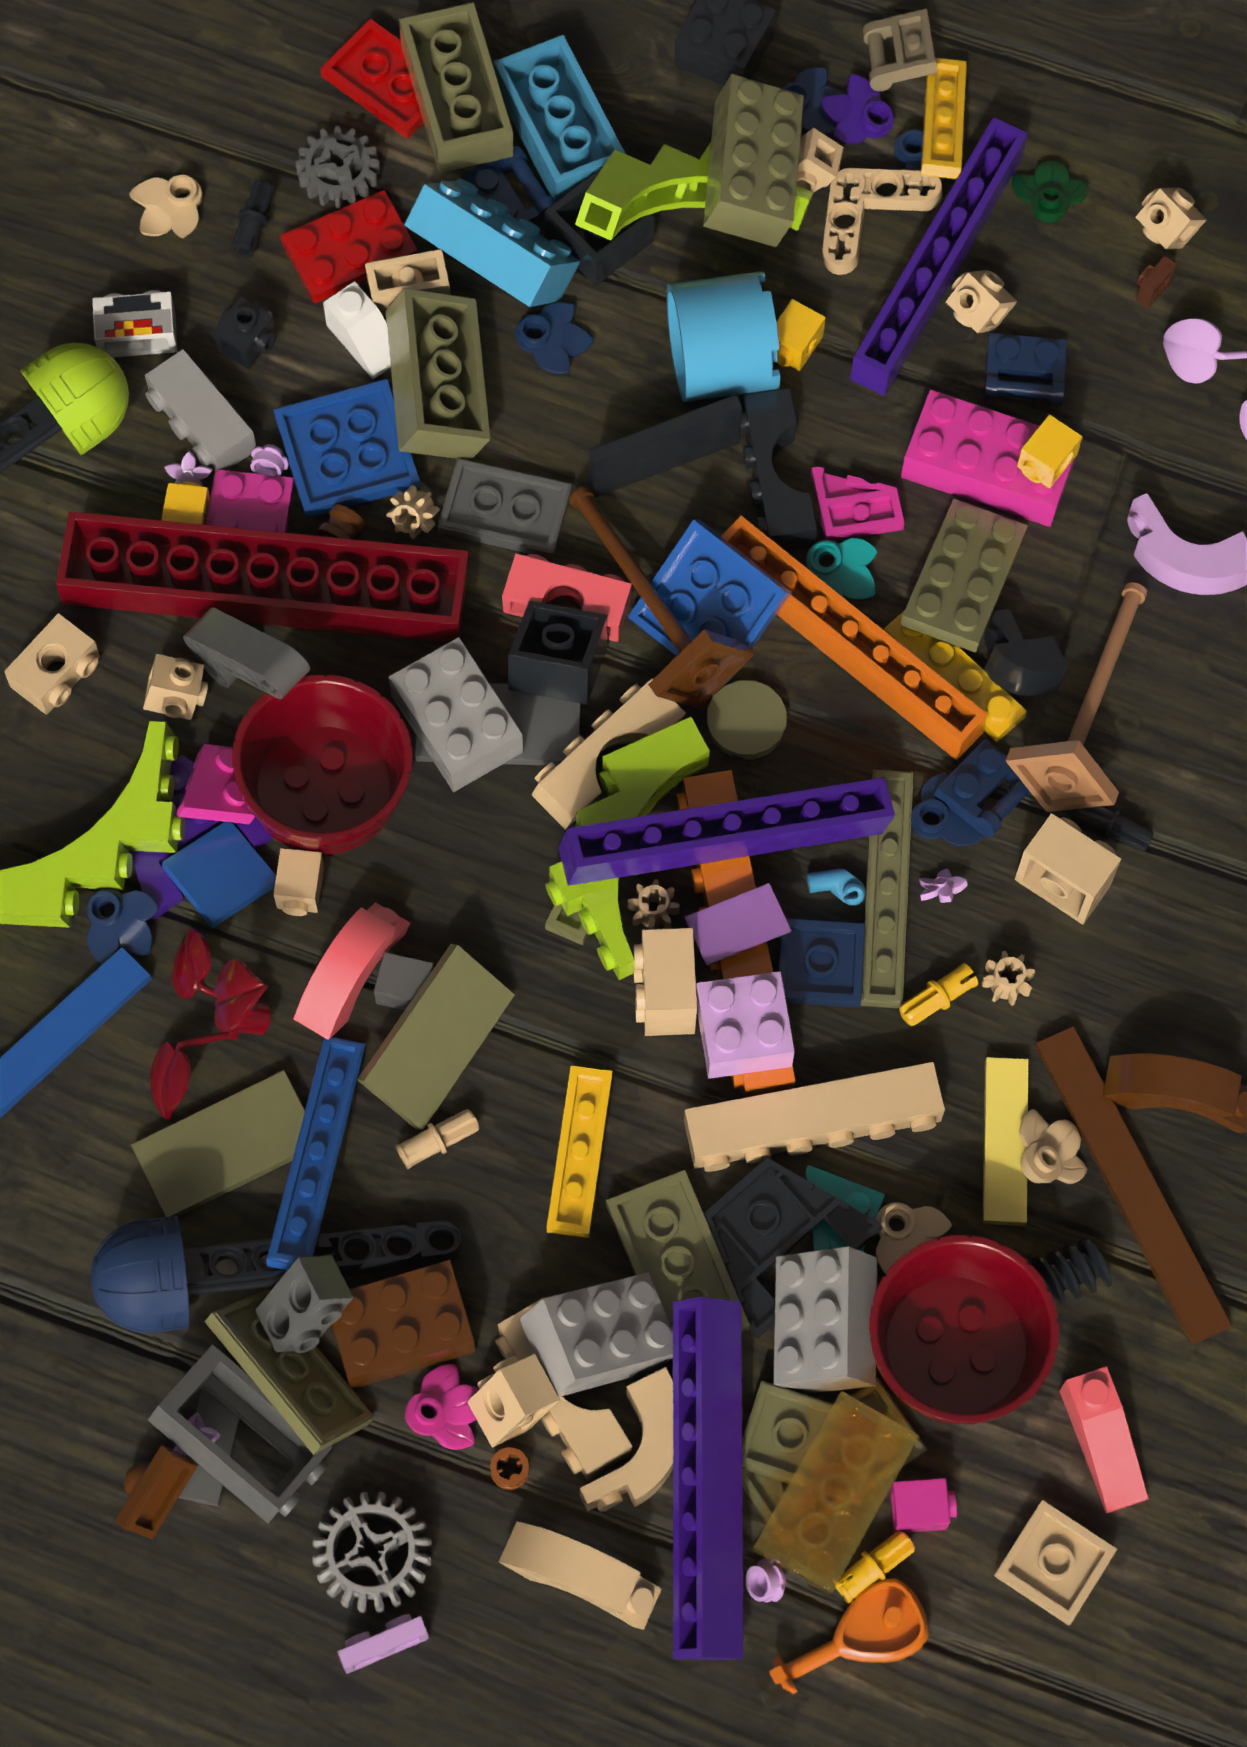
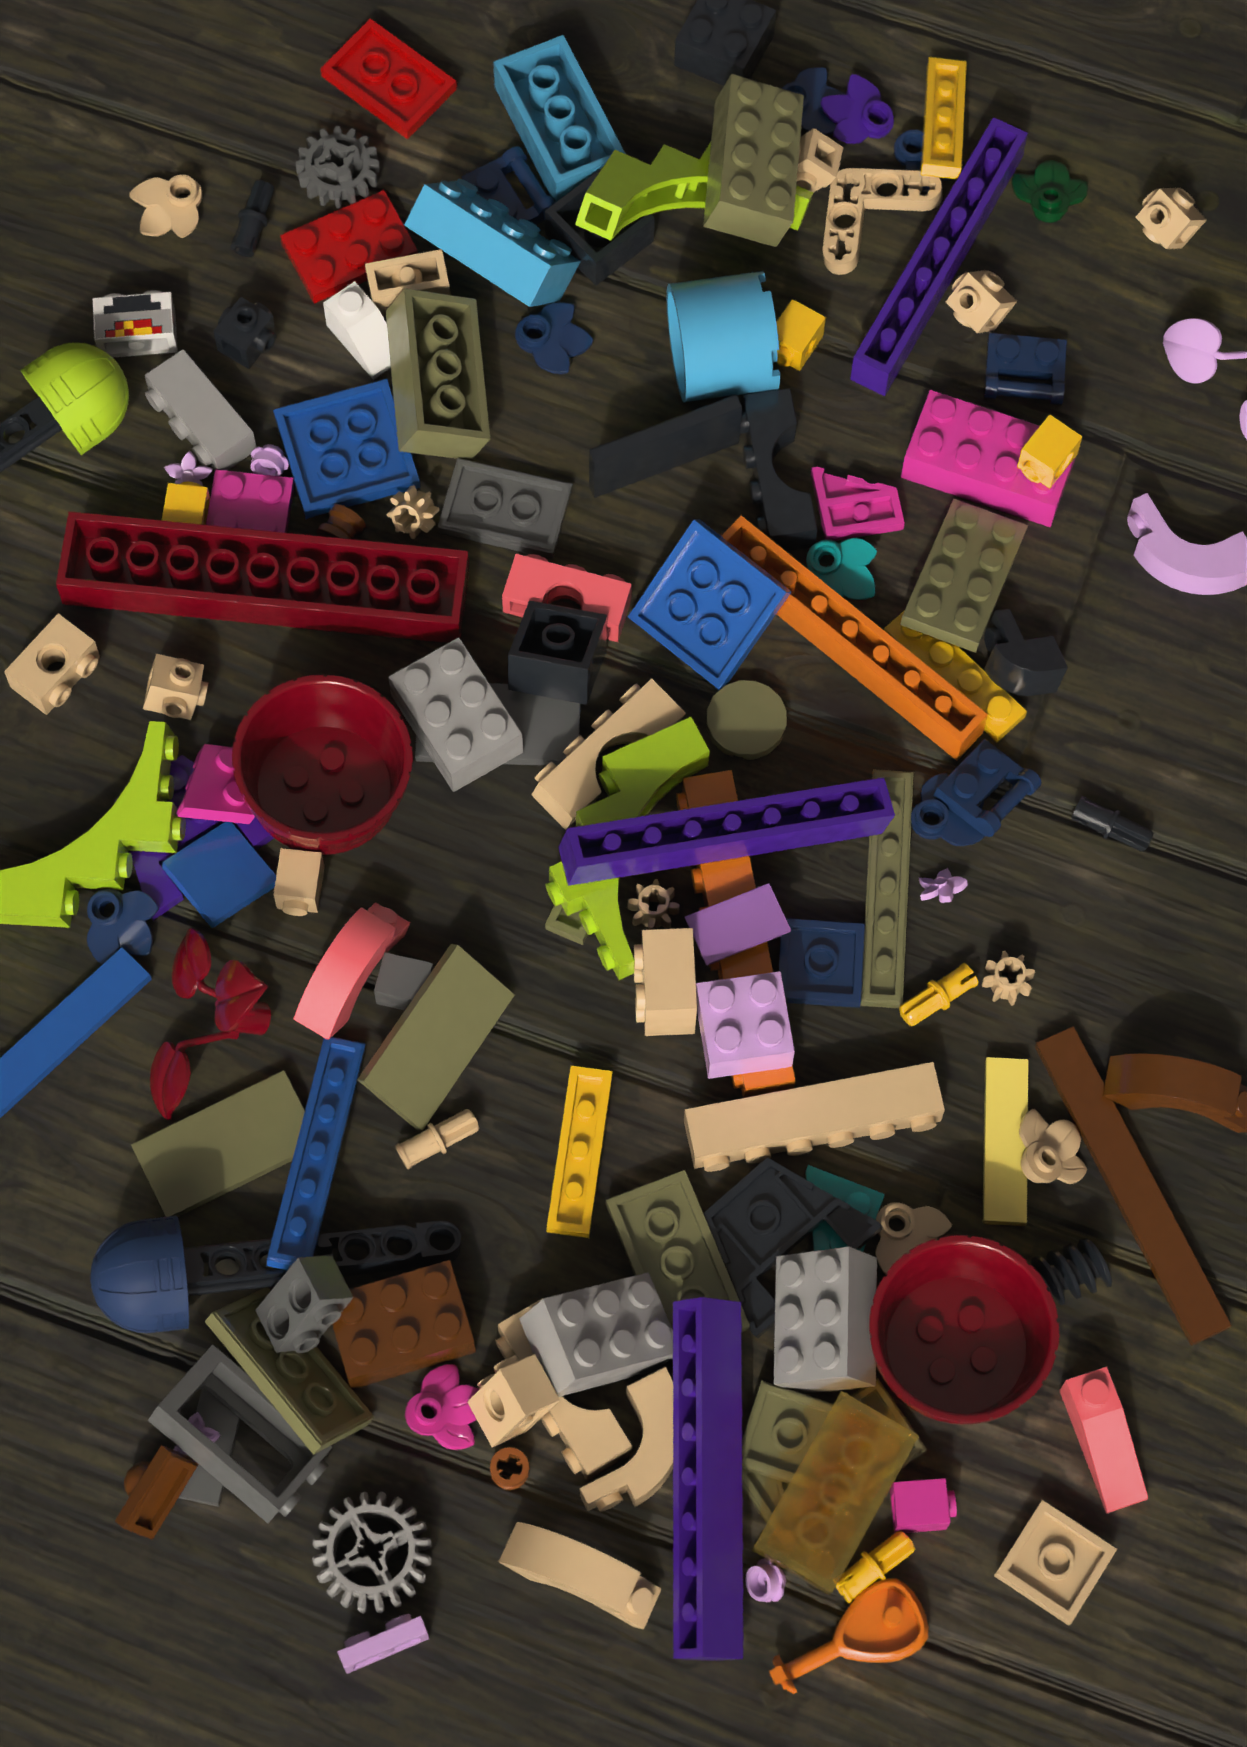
dark grey beam [183,607,310,700] -> none
olive brick [399,2,513,173] -> none
reddish brown tile [569,487,755,709] -> none
dark azure arm [807,869,866,905] -> none
dark tan plate [863,9,938,91] -> none
medium nougat tile [1006,582,1147,812] -> none
tan brick [1015,813,1121,925] -> none
copper plate [1136,256,1177,310] -> none

